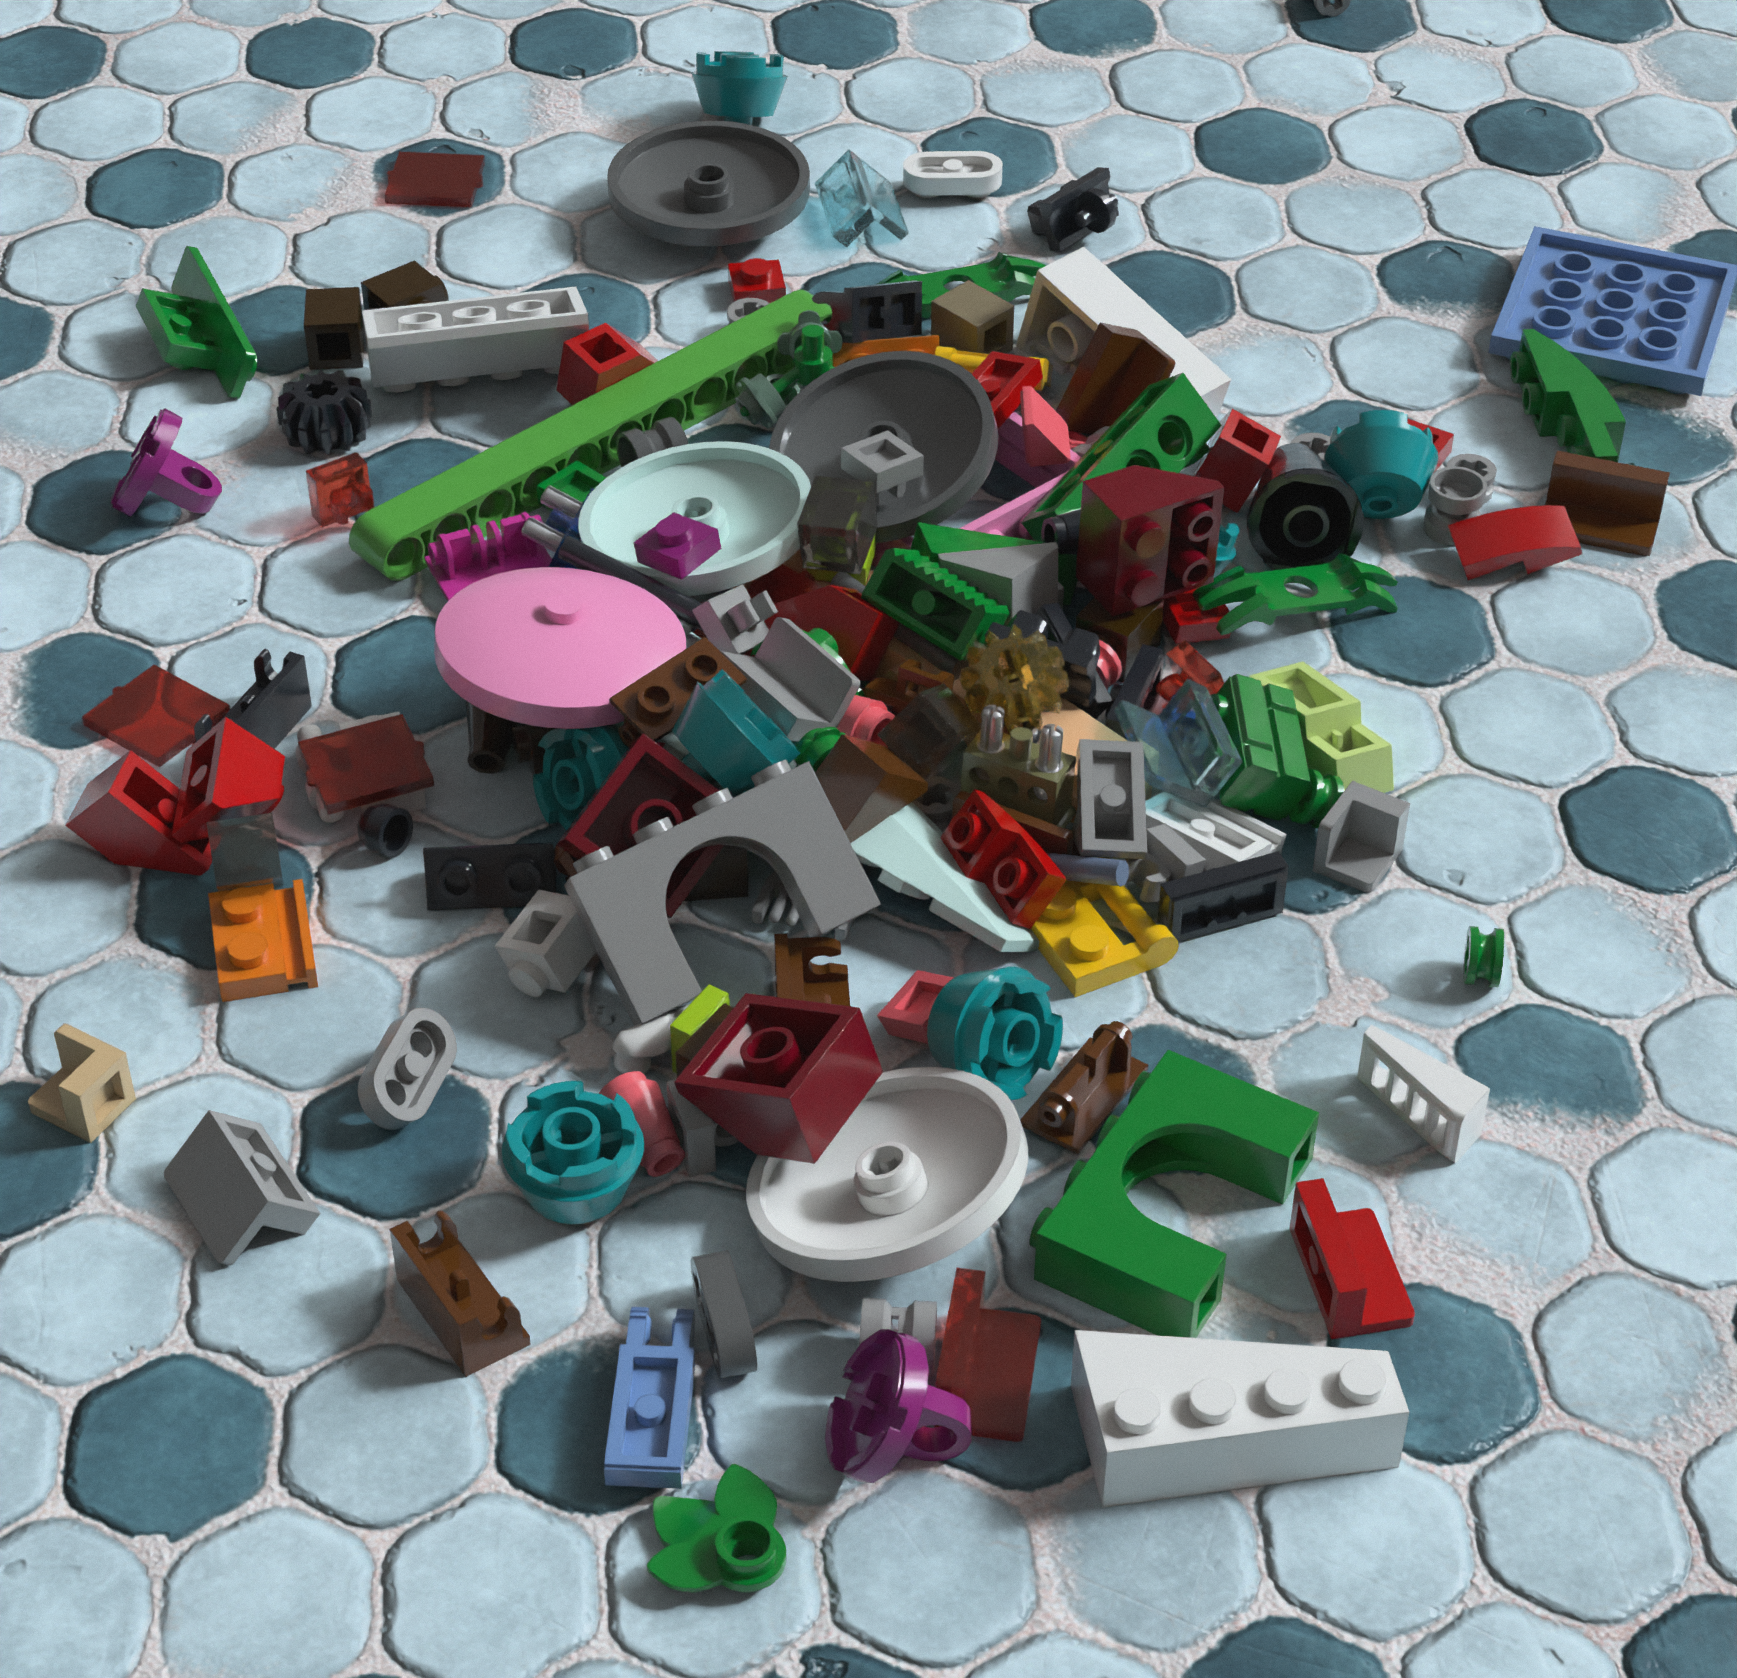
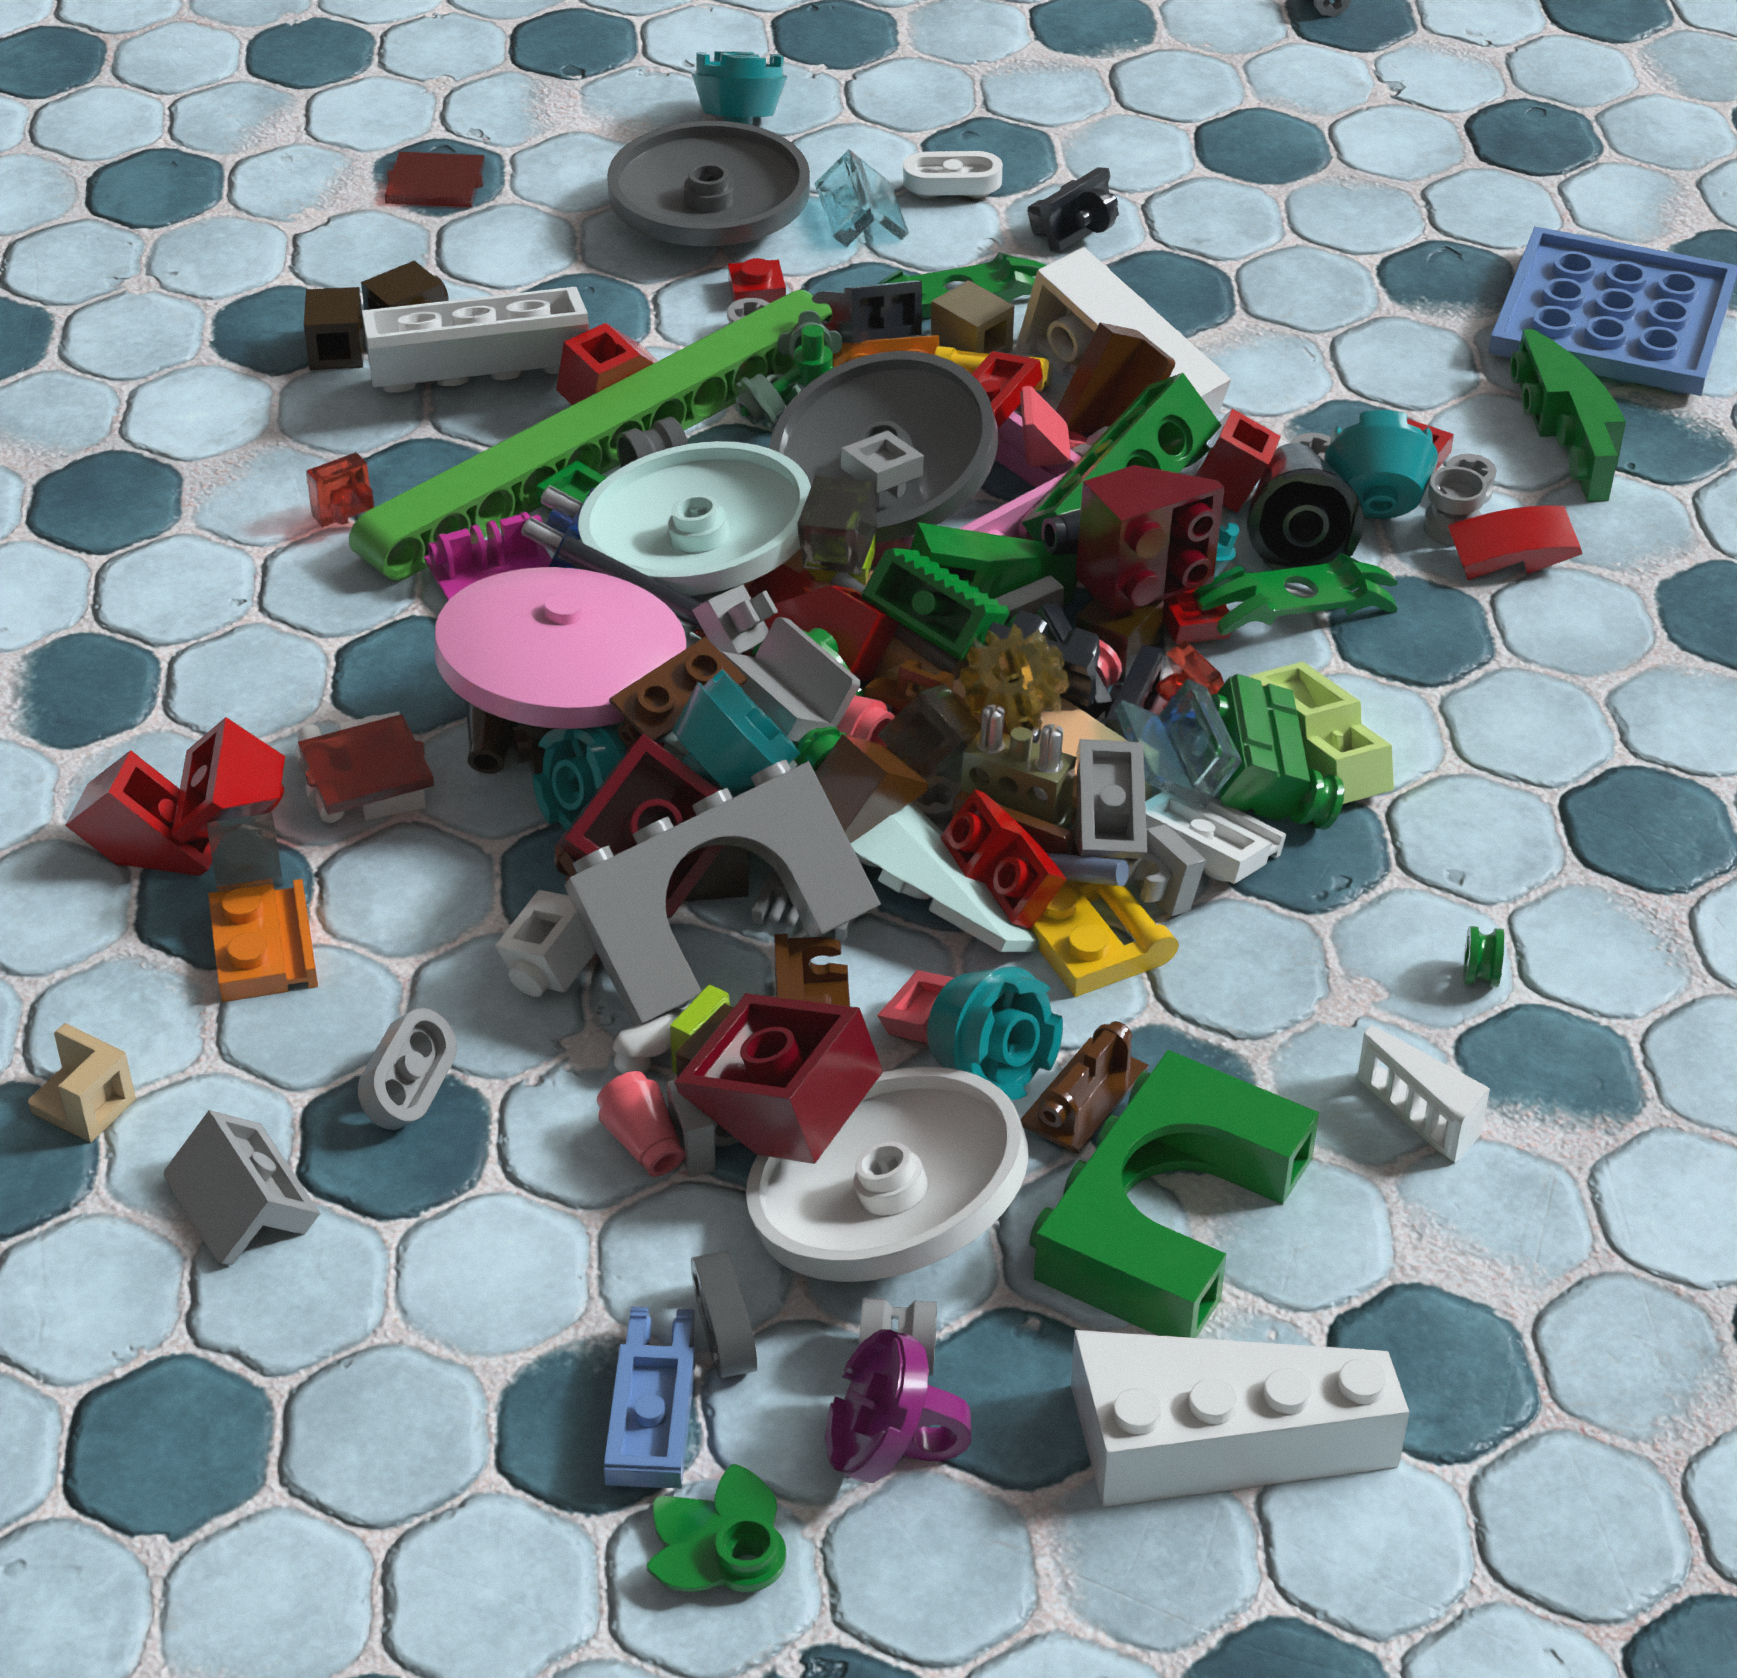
clear red piece [82,665,230,767] -> none
magenta tile [110,408,222,517] -> none
green bracket [136,246,257,399] -> none
black hinge [194,649,312,749] -> none
black gear [276,369,372,455] -> none
black hinge [356,804,413,857] -> none
reddish brown hinge [389,1211,531,1377] -> none
black hinge [423,842,557,911] -> none
teal cone [501,1081,644,1224] -> none
magenta plate [633,512,722,580] -> none
clear red panel [934,1267,1041,1442] -> none
light grey slope [938,542,1058,626] -> none
black plate [1157,851,1289,942] -> none
red panel [1289,1178,1415,1340] -> none
light grey panel [1313,781,1410,893] -> none
reddish brown panel [1545,451,1670,556] -> none

